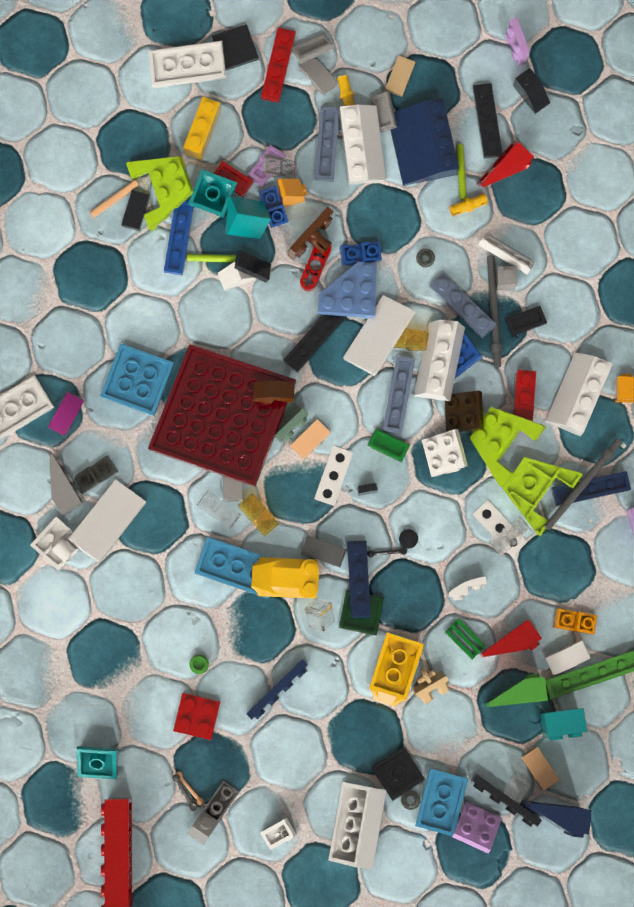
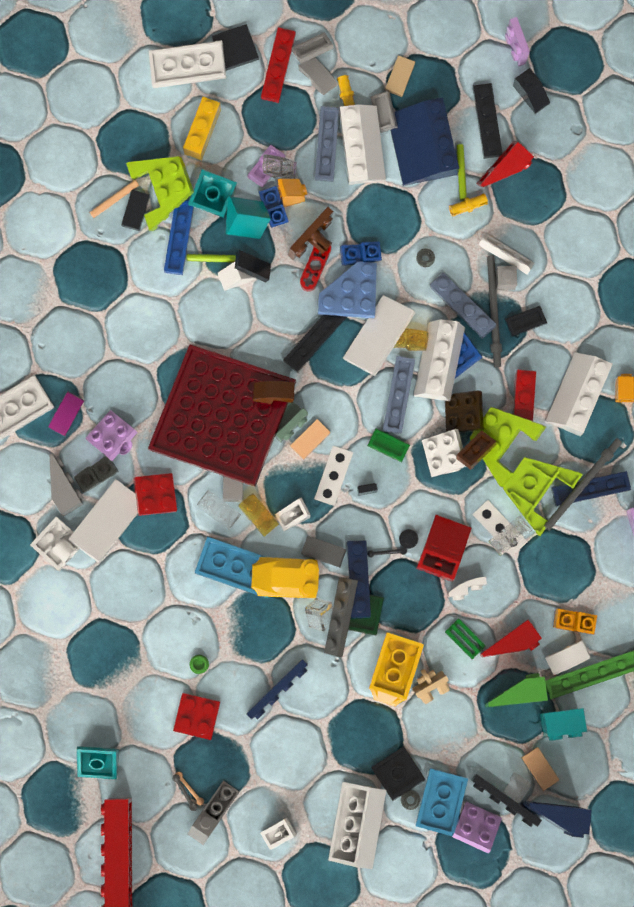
dark azure plate [100,343,174,416] -> none
red plate [213,161,254,198] -> none
none -> lavender plate [85,410,138,461]
none -> red plate [133,473,177,516]
none -> white slope [275,498,310,531]
none -> dark grey plate [324,577,358,657]
none -> red slope [416,515,472,582]
none -> reddish brown plate [456,430,496,470]

